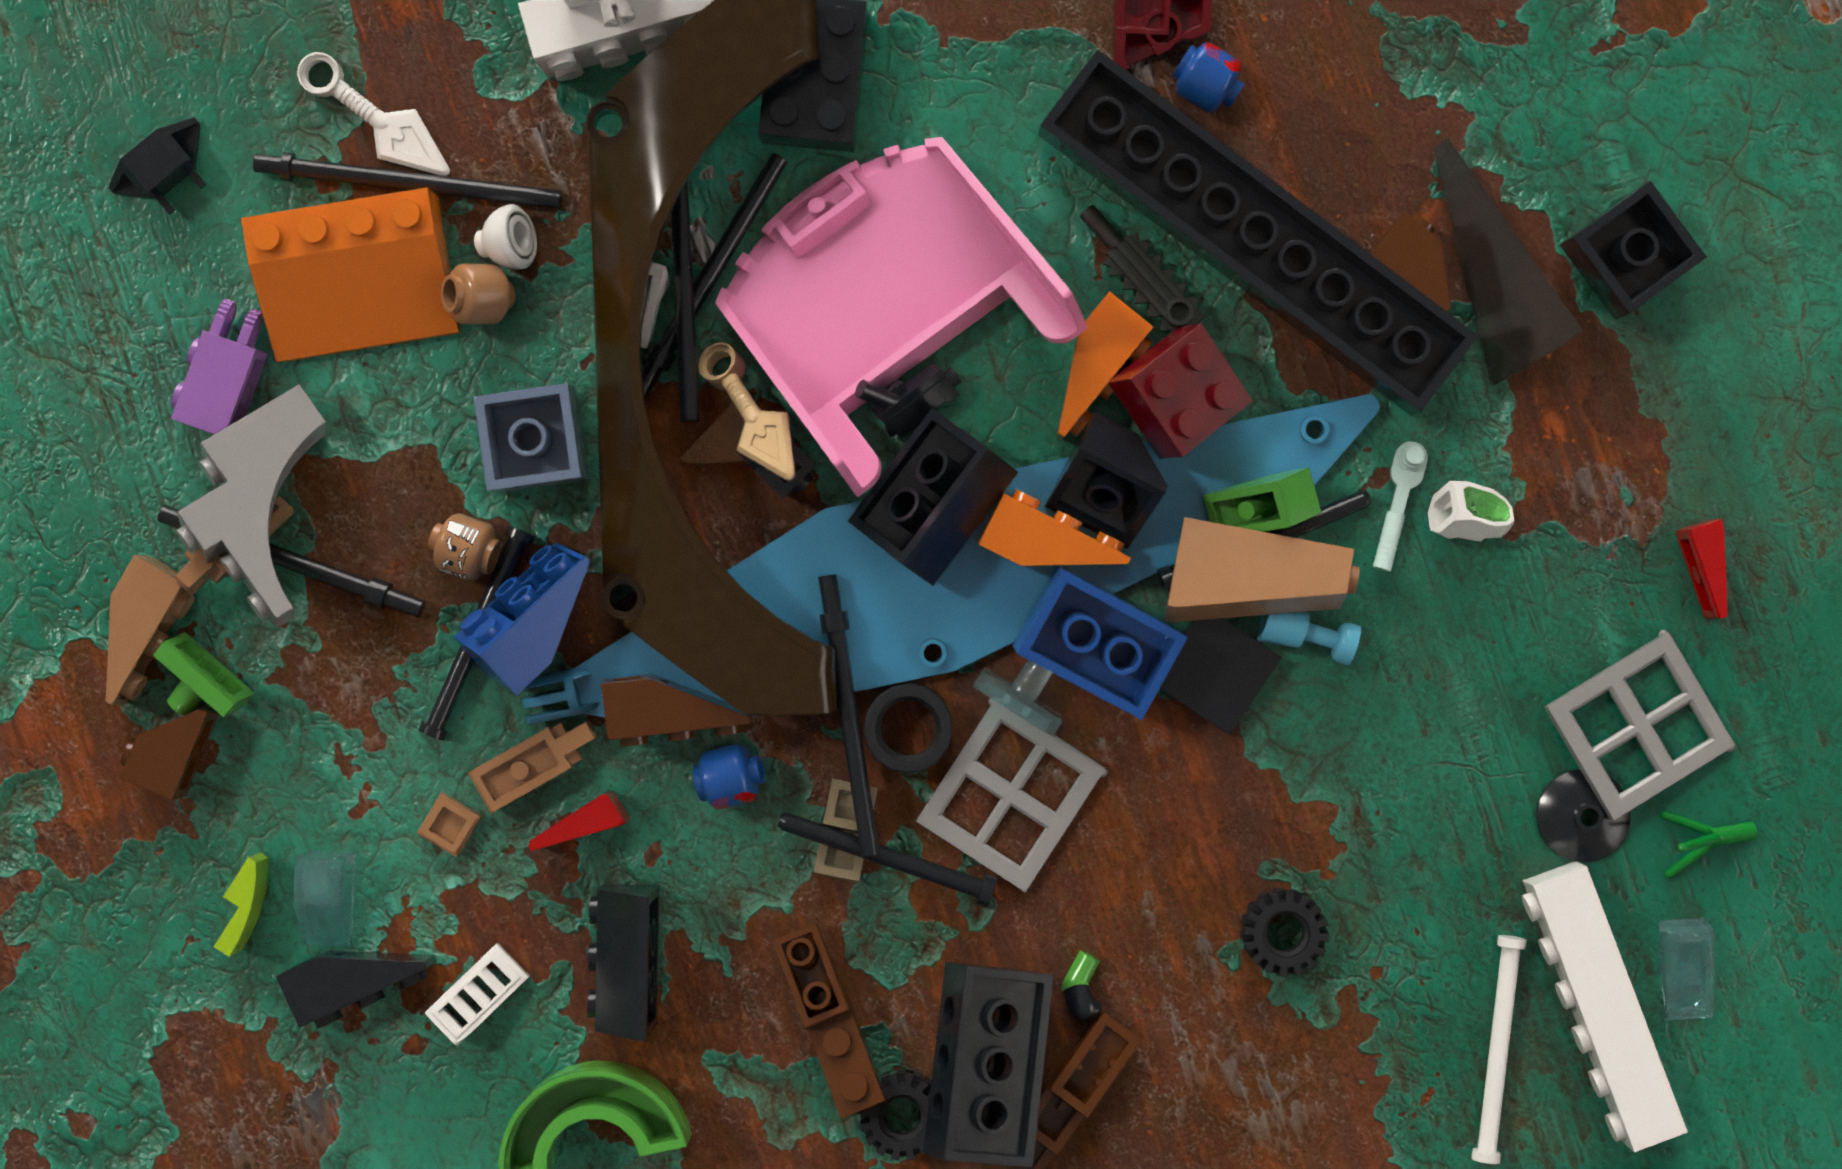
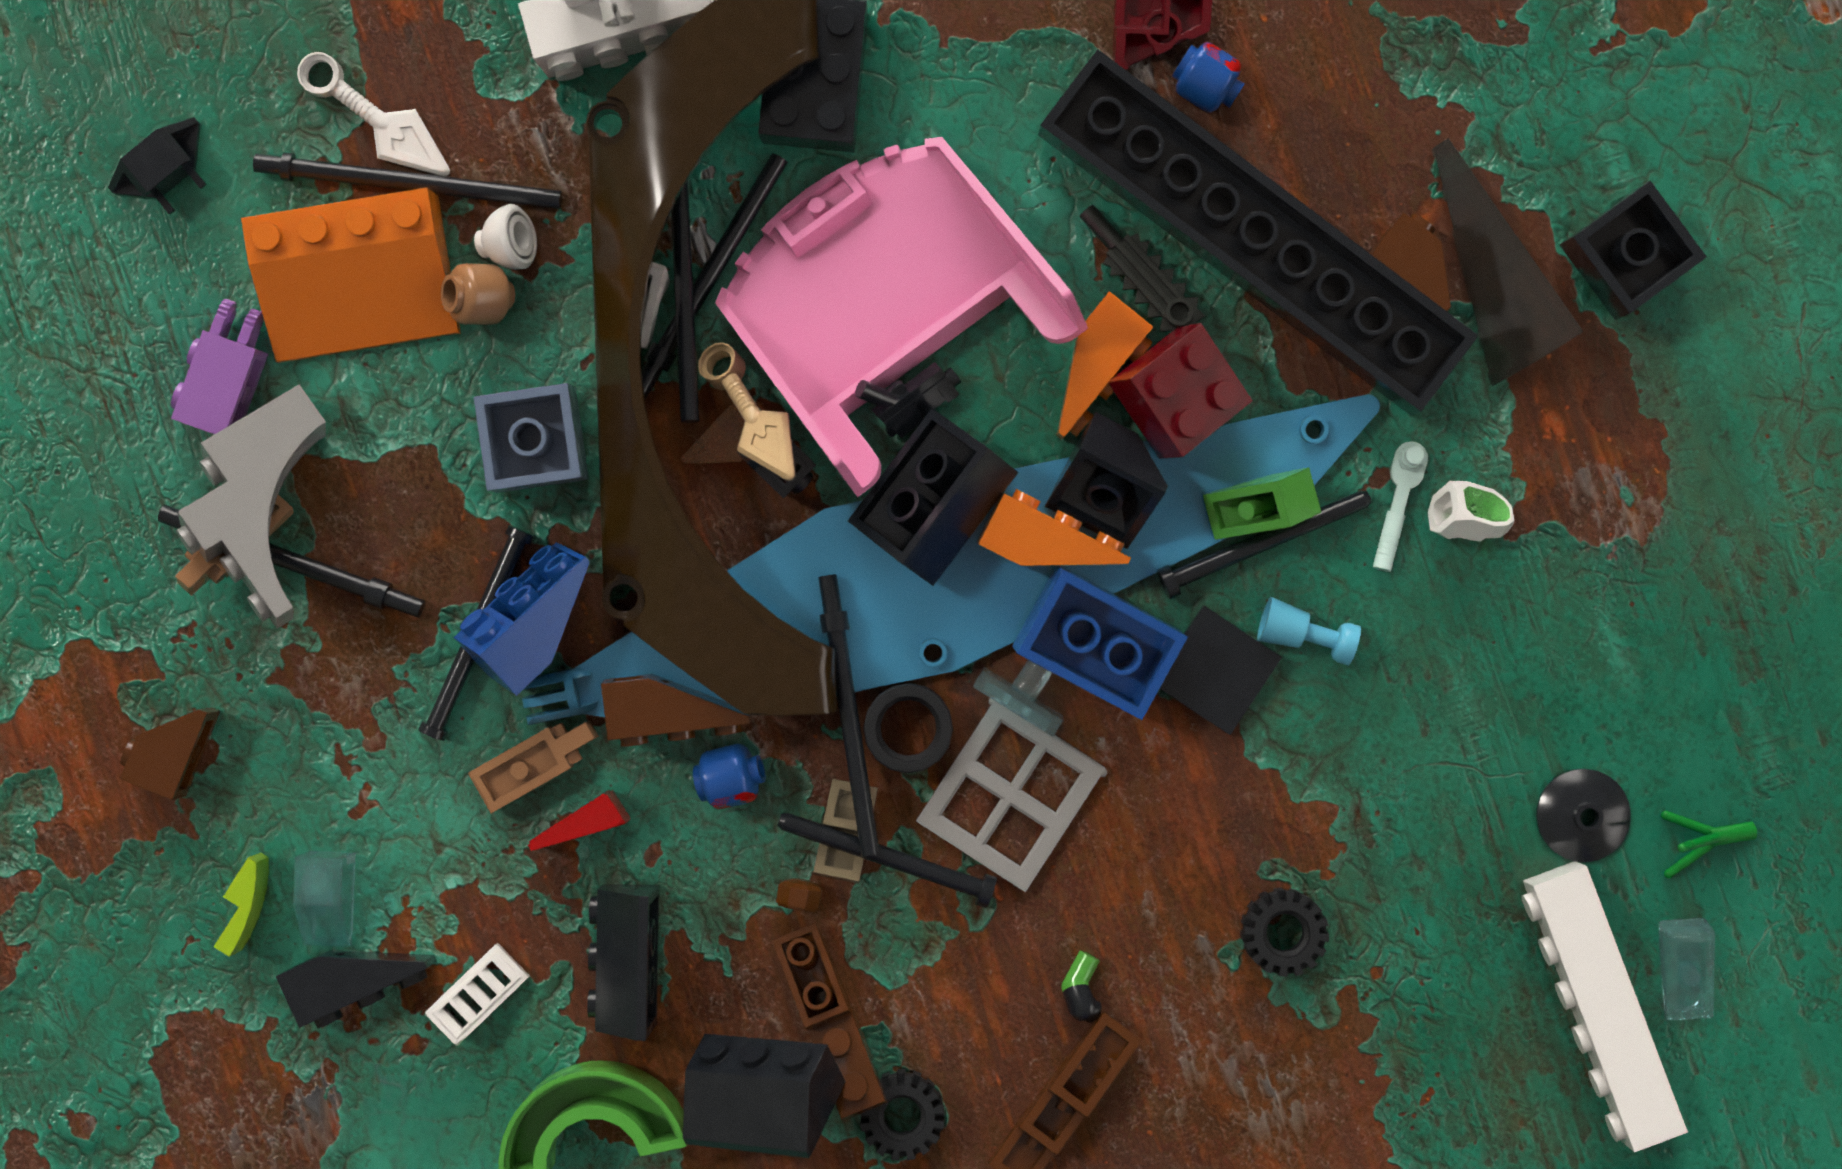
medium nougat slope [106,554,195,705] -> none
bright green tile [153,632,254,717] -> none
medium nougat tile [417,792,483,857] -> none
medium nougat head [428,513,502,581] -> none
black brick [923,961,1054,1167] -> none
medium nougat slope [1164,517,1360,622] -> none
white bar [1471,935,1527,1164] -> none
light grey window [1544,630,1735,820] -> none
red slope [1675,518,1728,619] -> none
none -> black slope [683,1034,846,1158]
none -> reddish brown tile [776,878,822,912]

